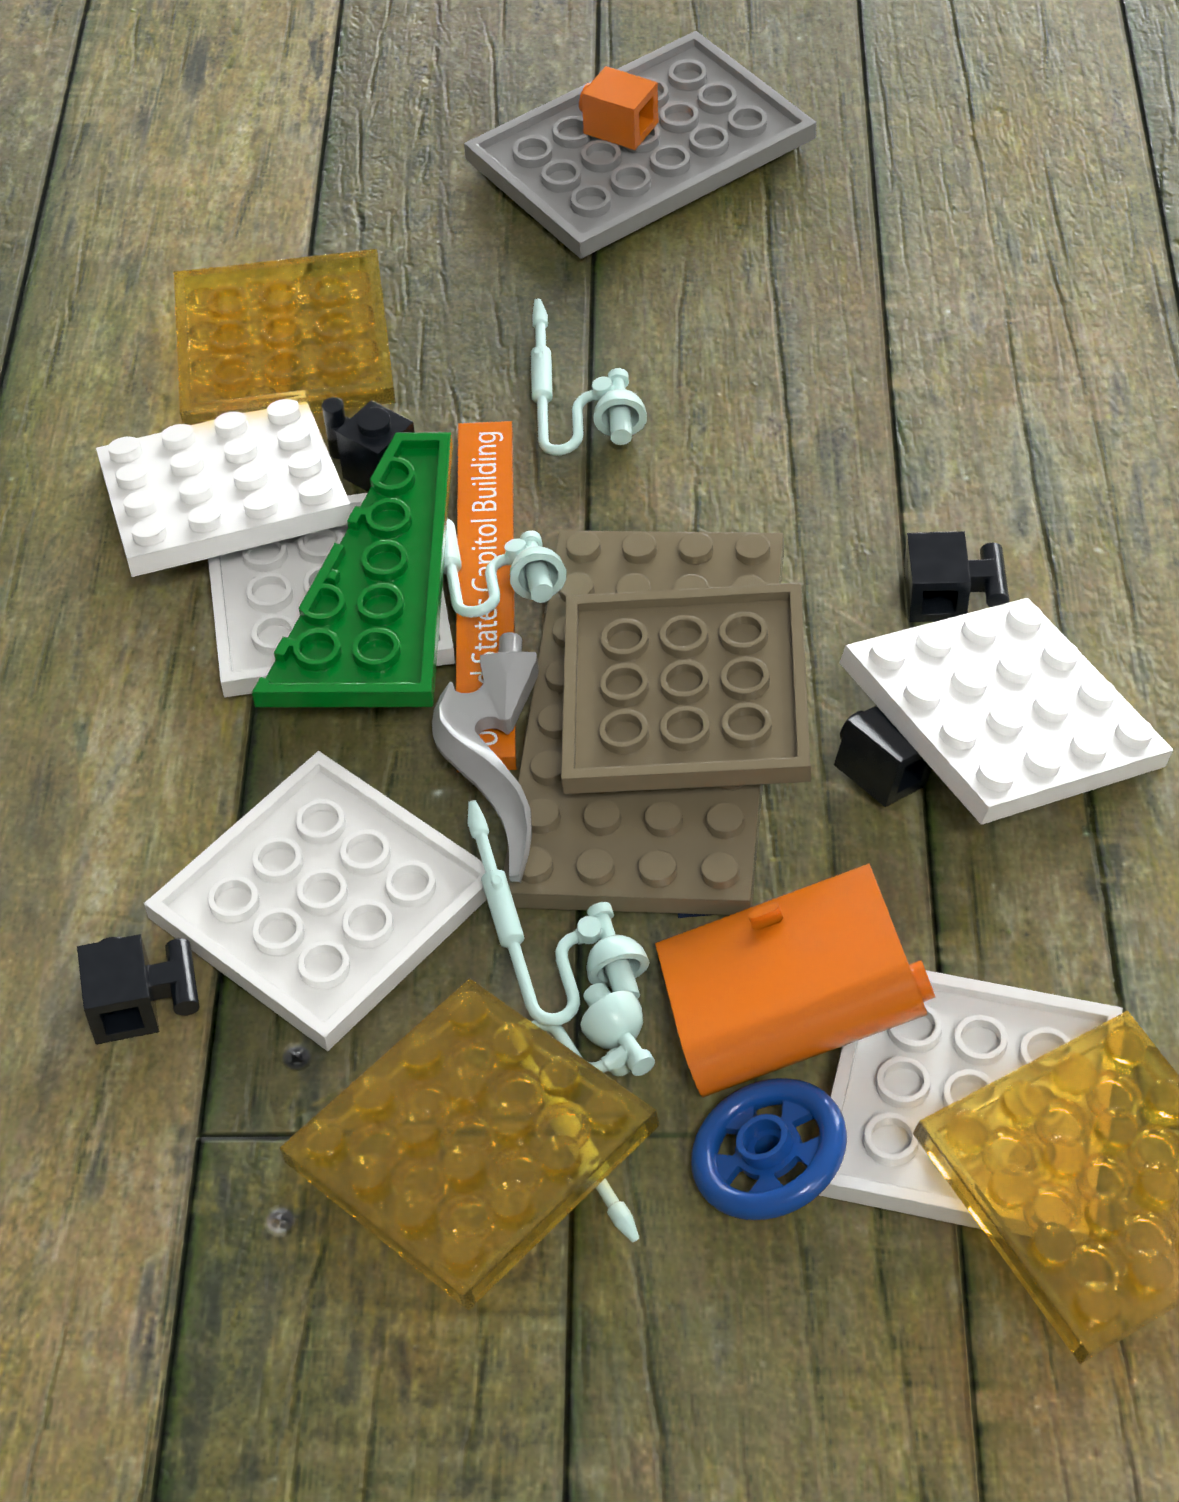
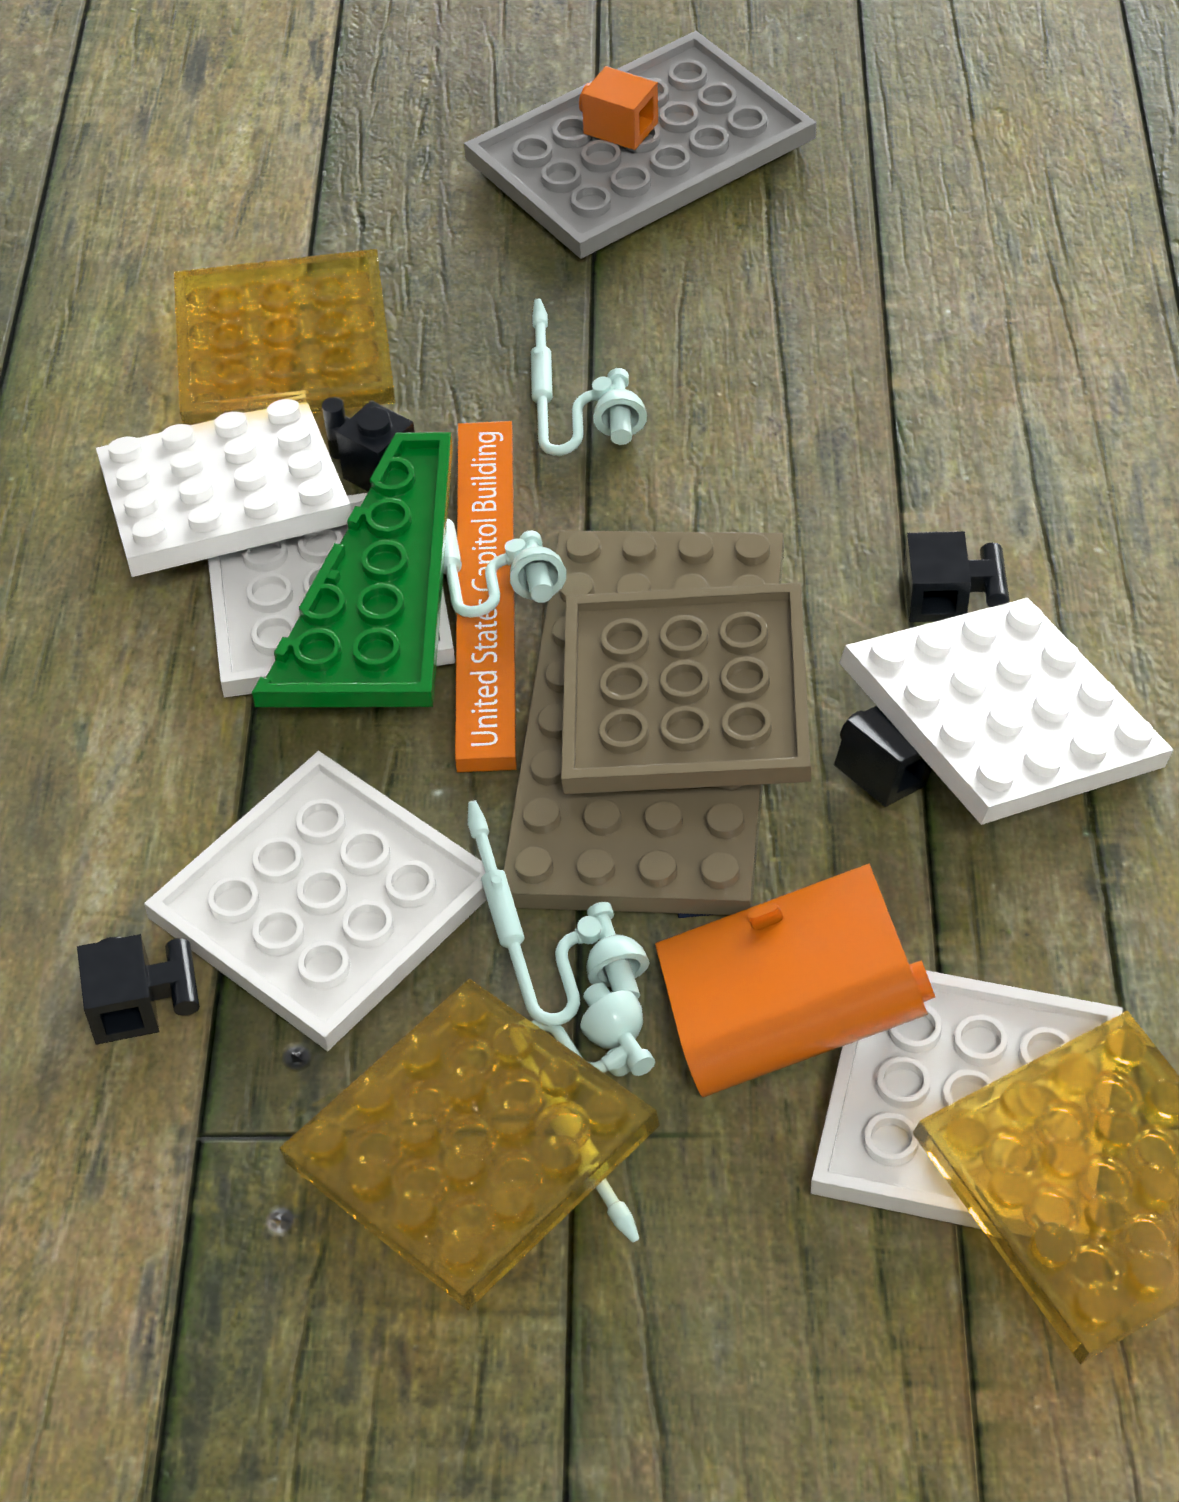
light grey piece [432,632,539,883] -> none
blue plate [691,1078,847,1220] -> none

